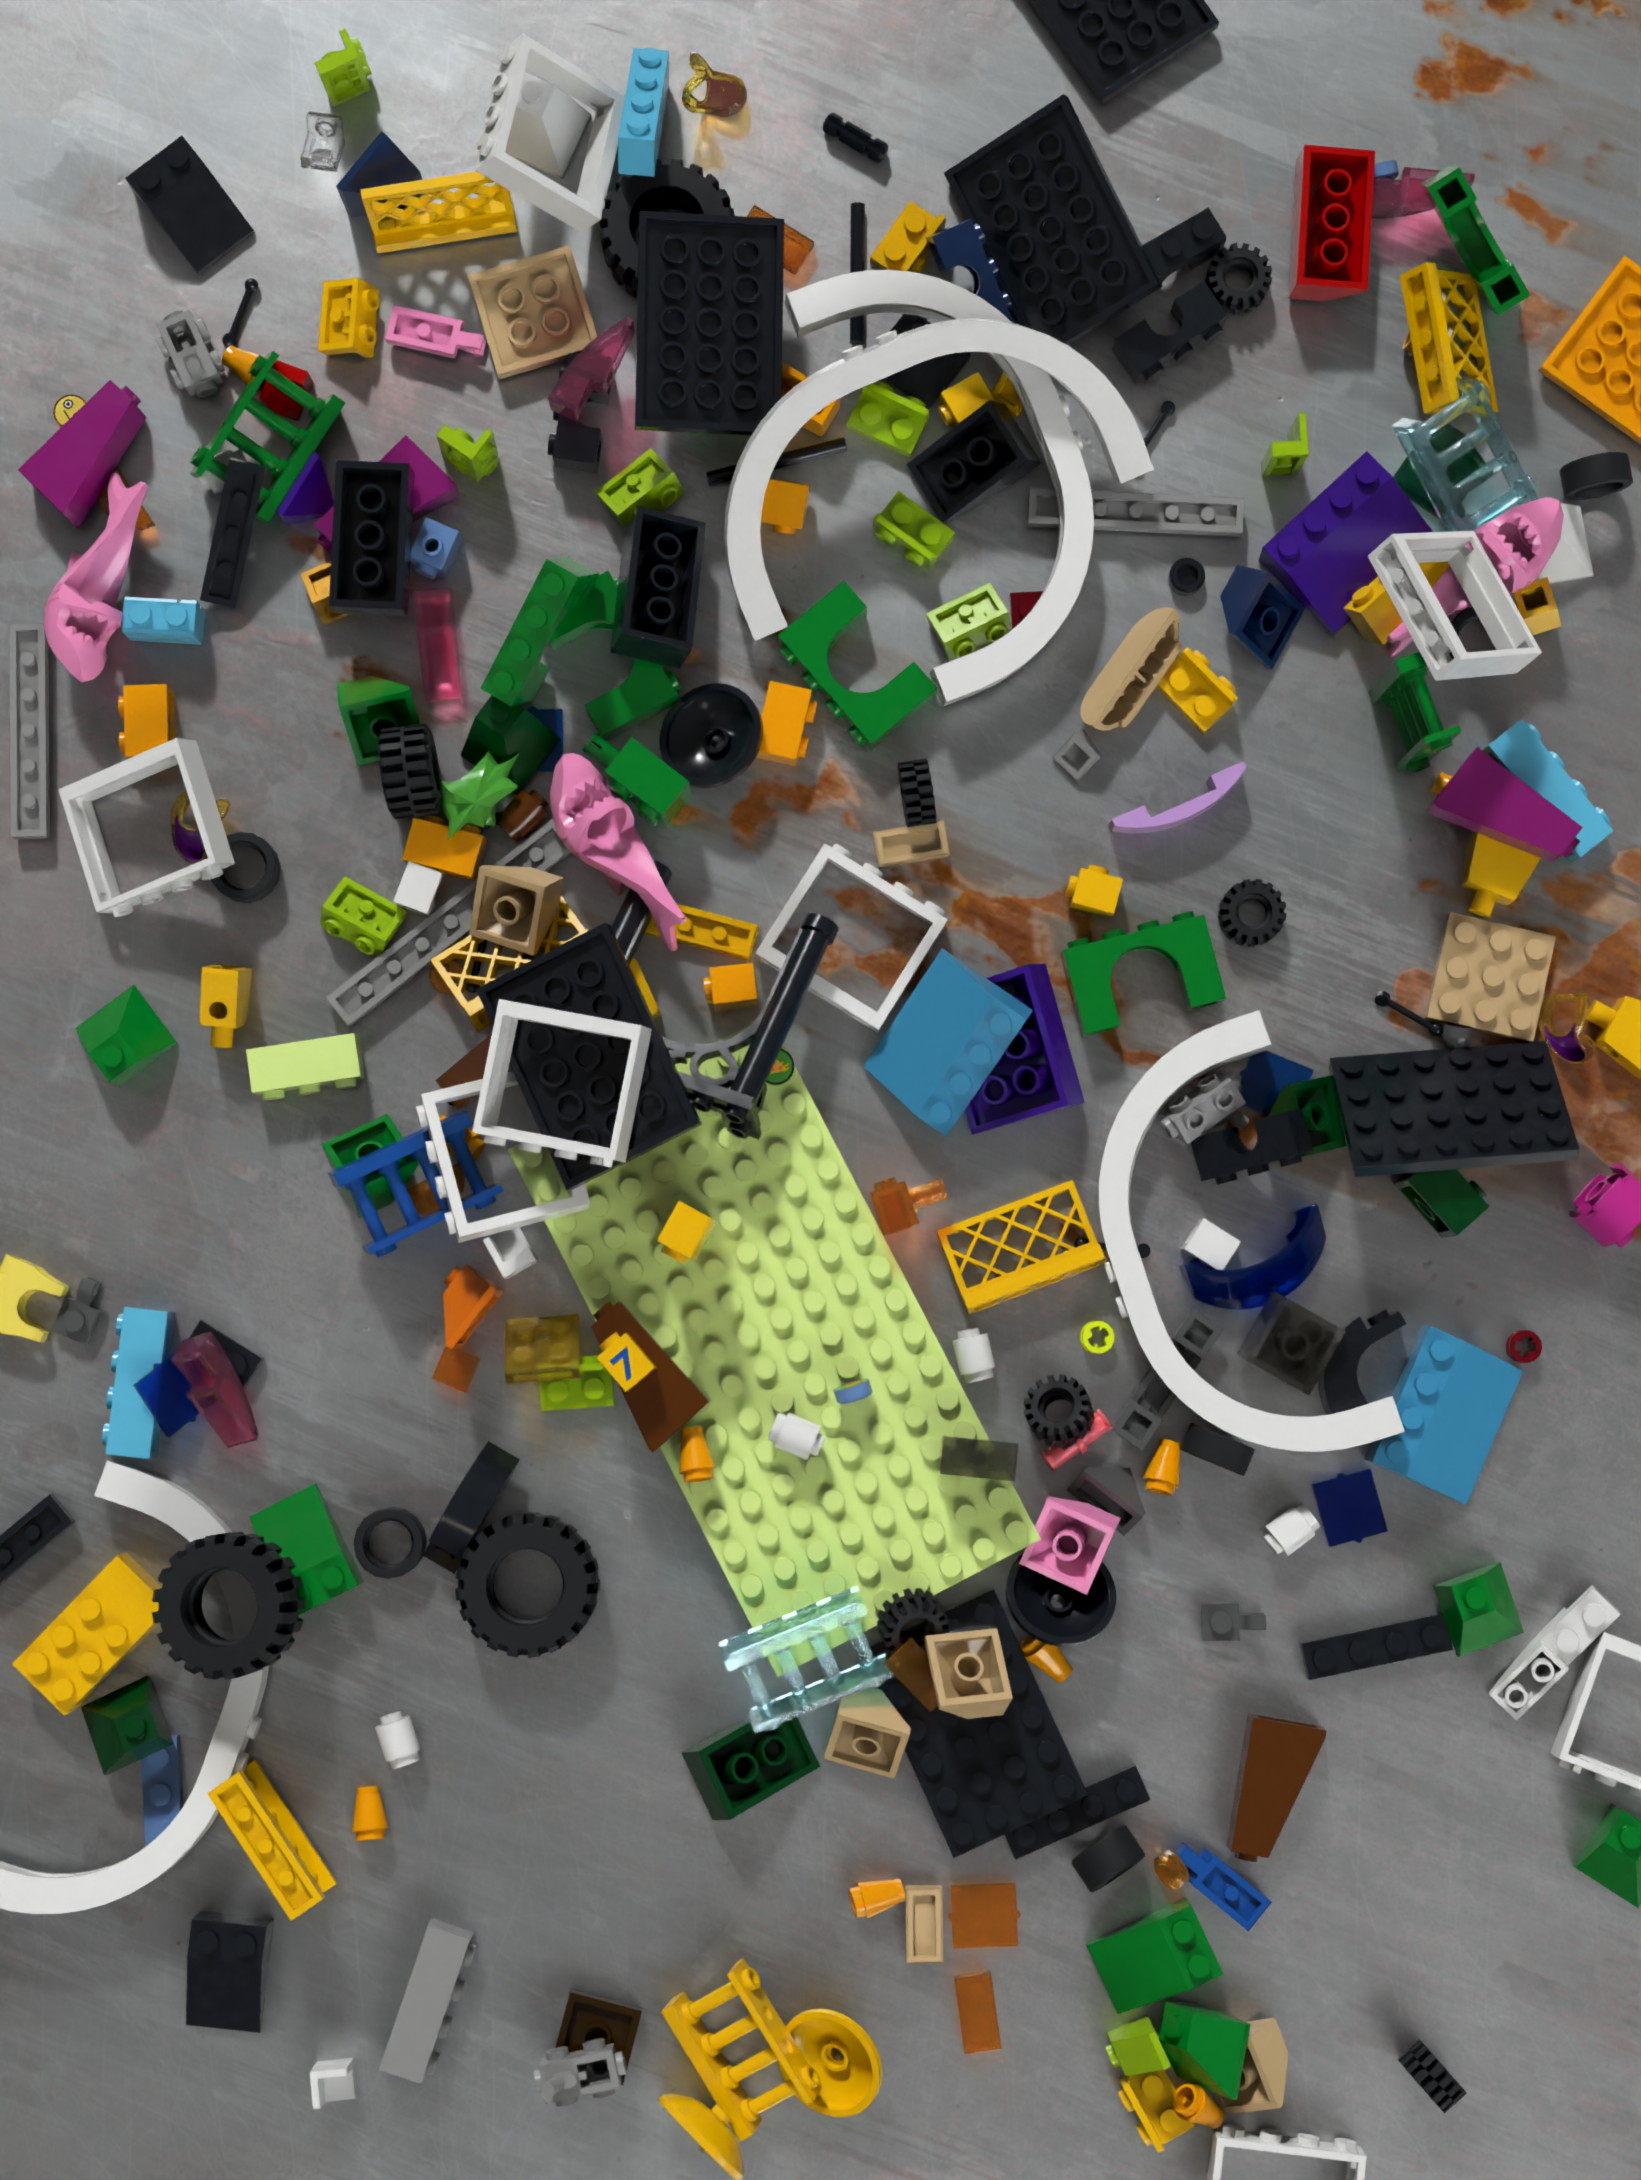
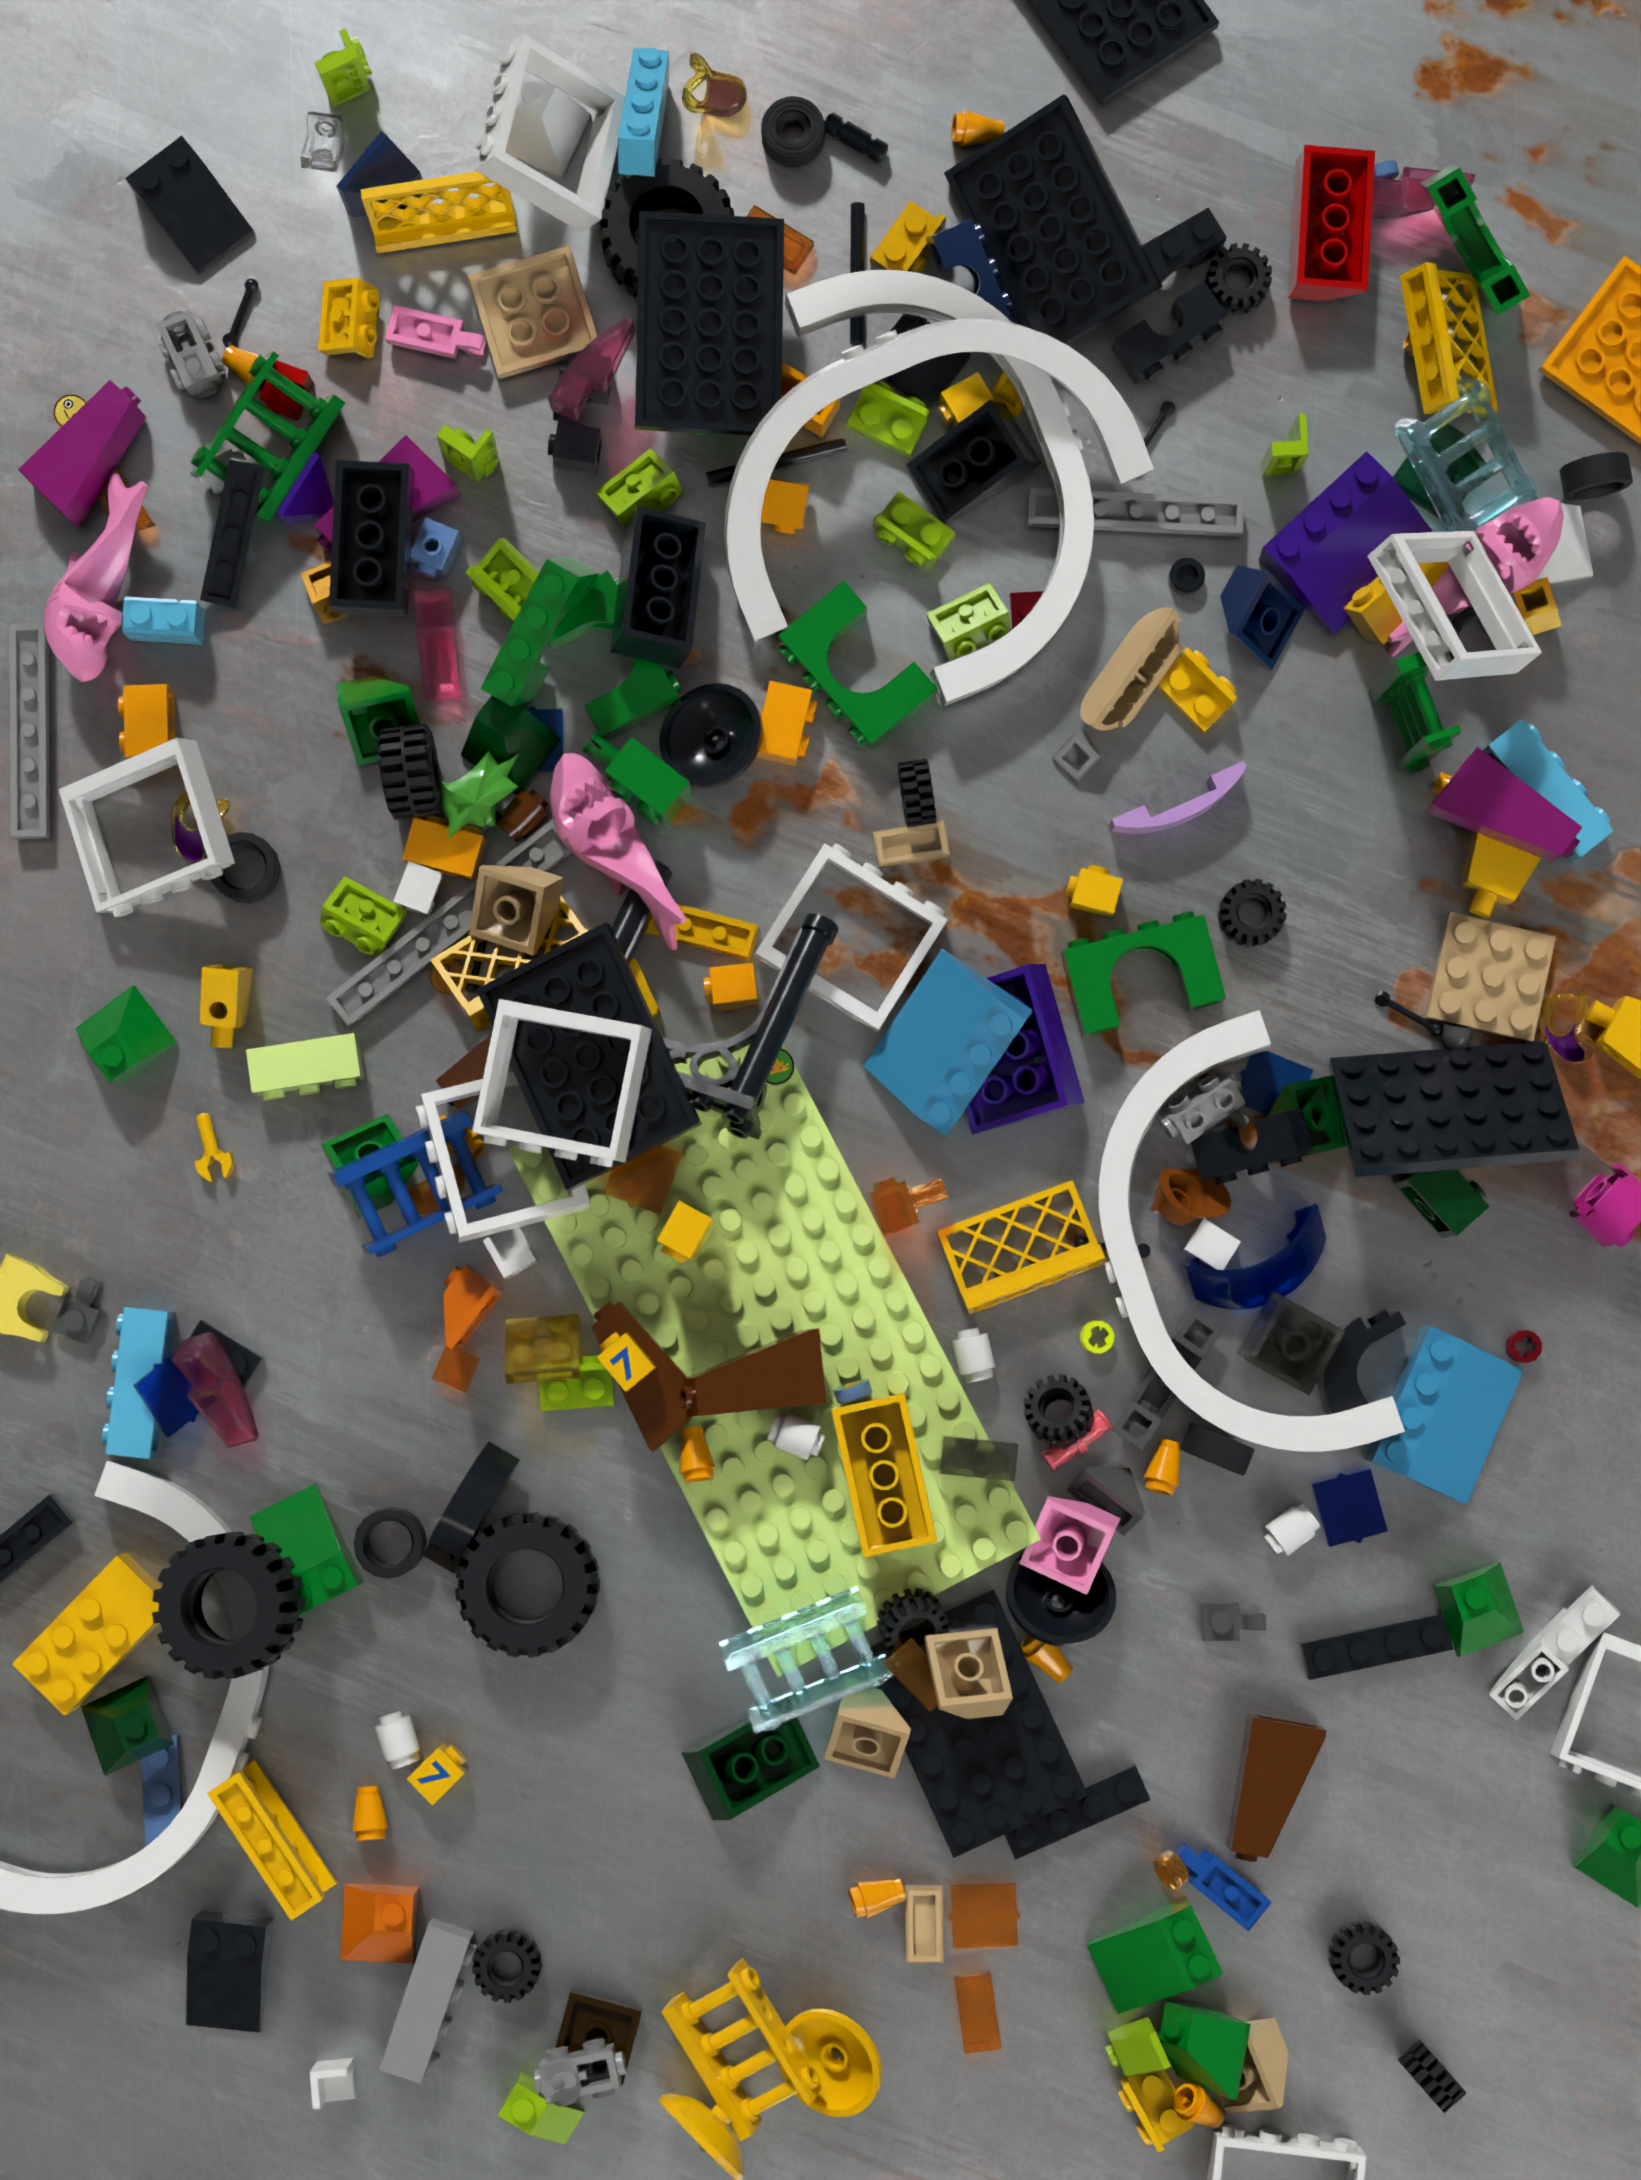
black tyre [1072,1825,1145,1892] -> none
none -> yellow bar [194,1113,235,1182]
none -> orange slope [340,1883,419,1964]
none -> yellow brick [407,1742,469,1806]
none -> lime bracket [466,538,539,621]
none -> black tyre [472,1929,542,2003]
none -> lime slope [498,2072,585,2145]
none -> clear orange piece [603,1146,683,1215]
none -> reddish brown slope [680,1328,826,1416]
none -> black tyre [761,96,825,167]
none -> yellow brick [831,1393,937,1558]
none -> light orange cone [951,109,1005,146]
none -> dark orange piece [1151,1168,1231,1225]
none -> black tyre [1328,1921,1400,1995]

